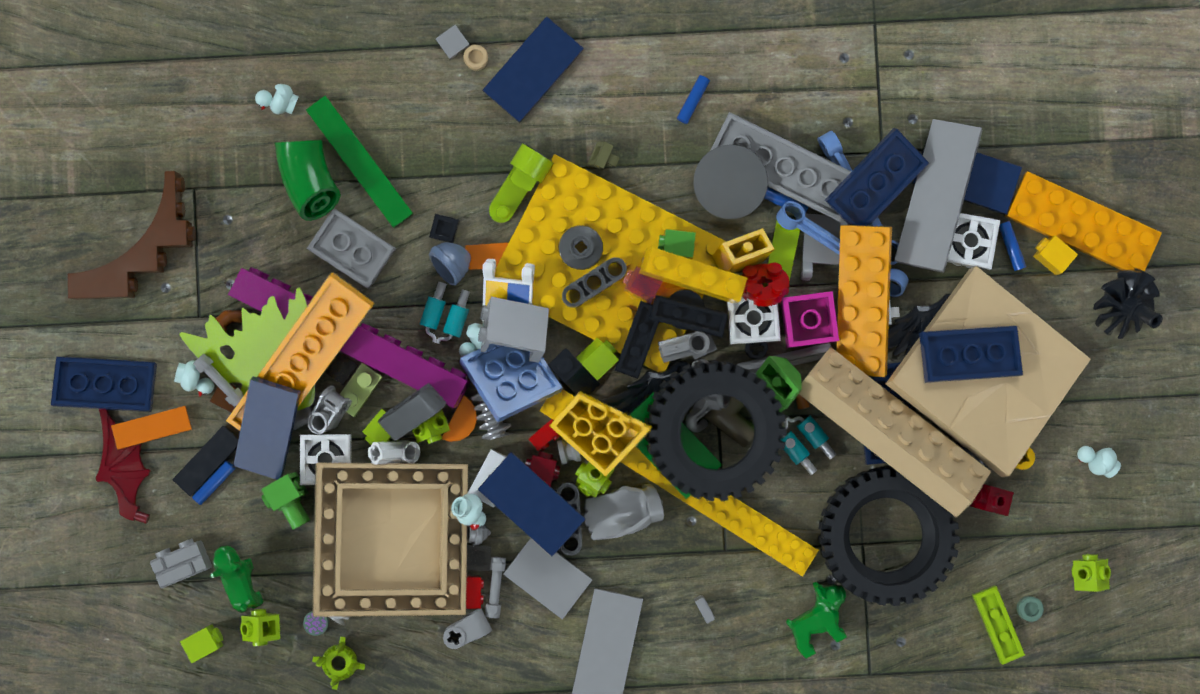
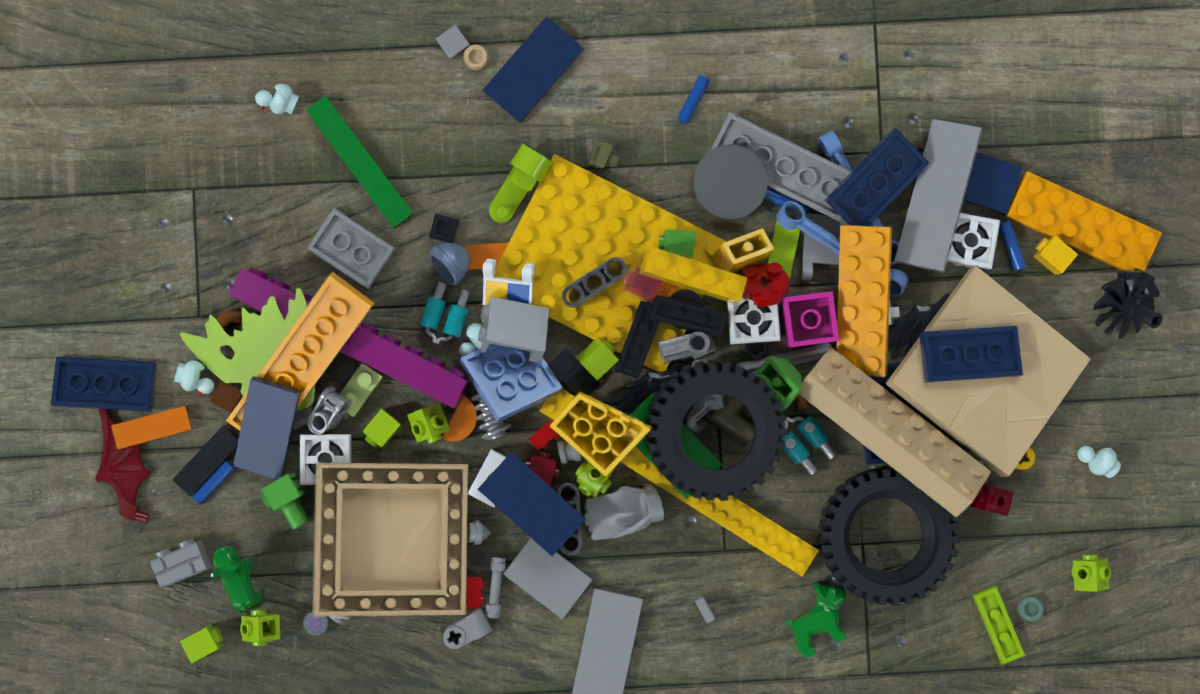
reddish brown arch [68,171,196,300] -> none
light grey bar [193,354,244,407] -> none
green brick [275,140,341,221] -> none
lime piece [312,636,365,690] -> none
white piece [368,439,420,464] -> none
dark grey beam [378,383,446,441] -> none
light aqua animal [452,493,486,530] -> none
dark grey piece [559,225,603,270] -> none

